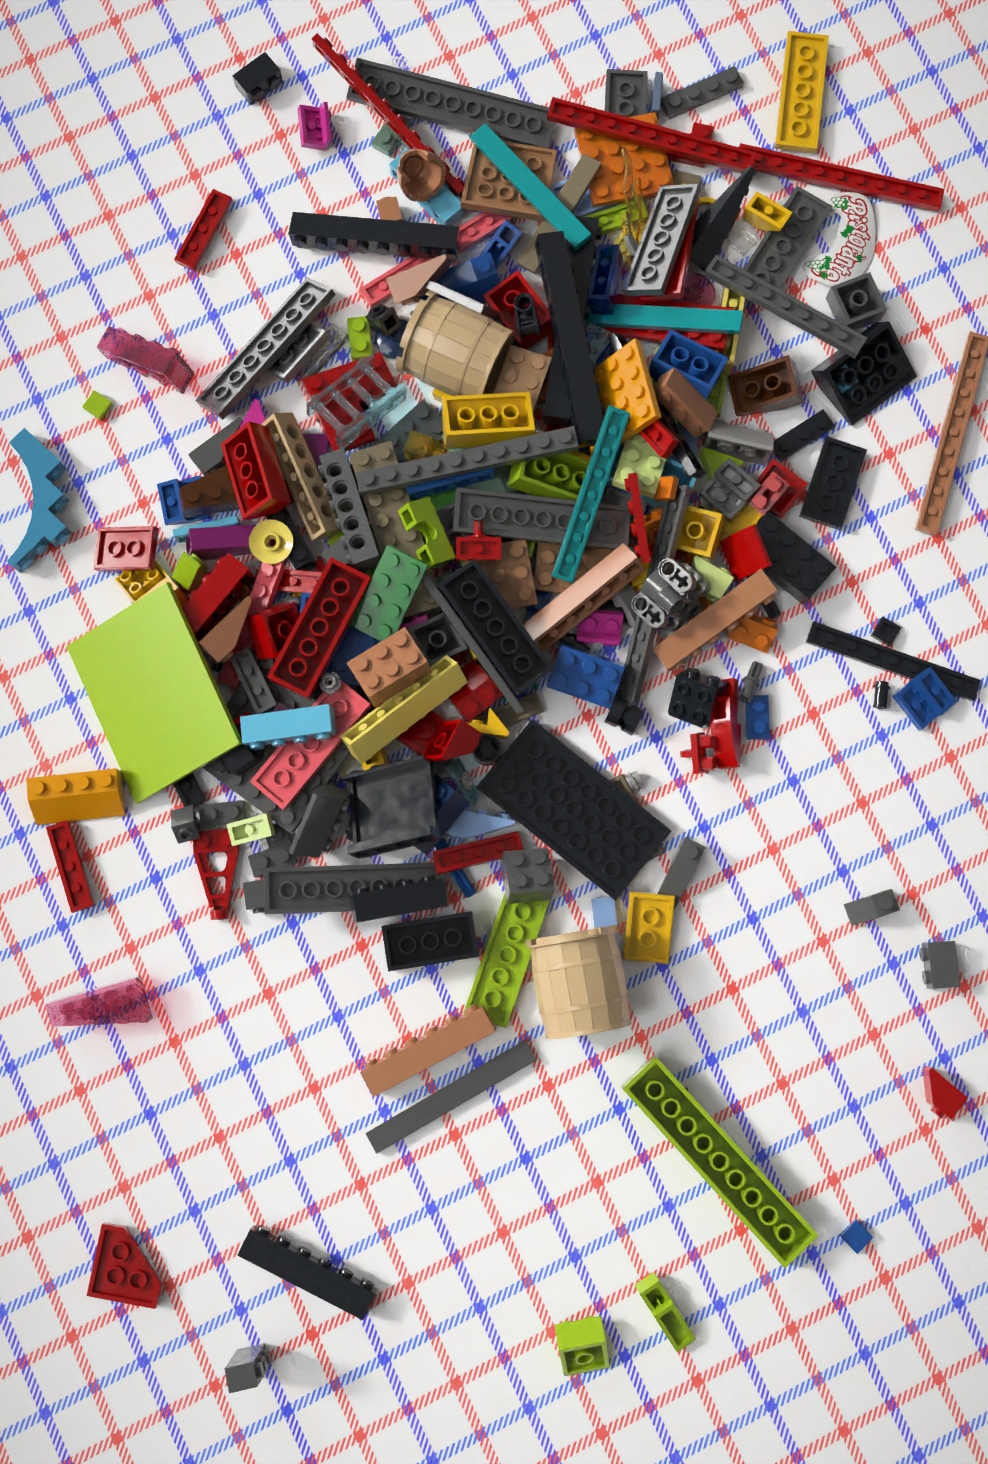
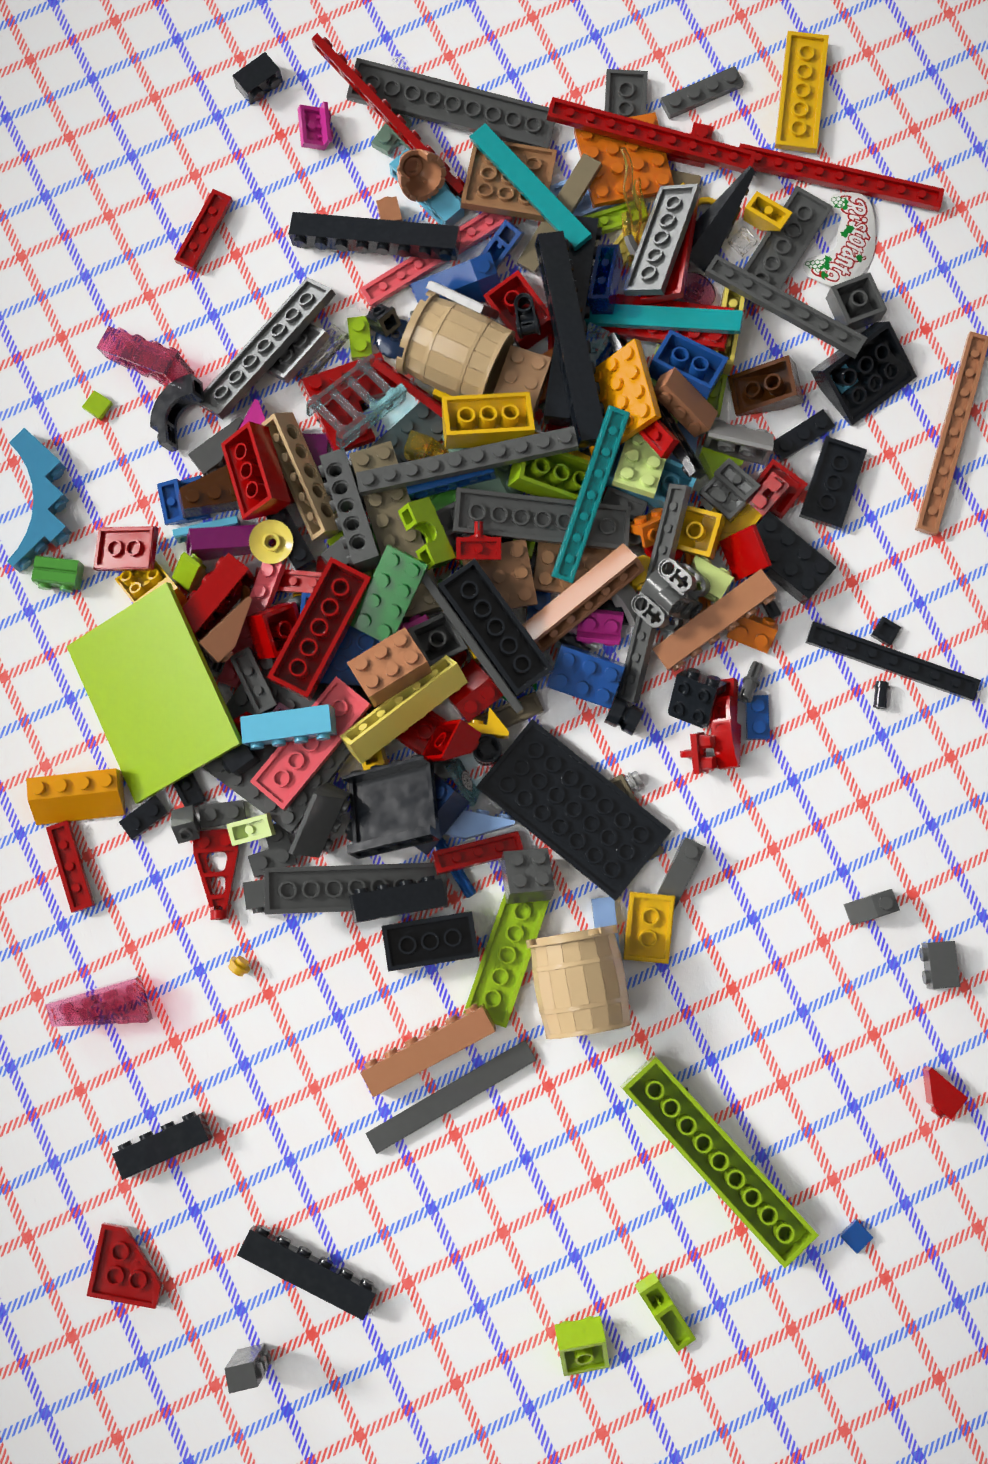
light grey plate [319,672,341,694] -> none
nougat slope [386,254,456,306] -> none
red plate [624,472,651,564] -> none
sand blue tile [651,71,664,120] -> none
orange tile [654,476,679,501] -> none
blue slope [892,667,957,731] -> none
none -> bright green brick [31,556,84,593]
none -> black brick [112,1111,213,1180]
none -> black plate [119,795,170,840]
none -> black arch [150,374,204,452]
none -> yellow plate [228,956,250,977]
none -> red tile [372,357,442,417]

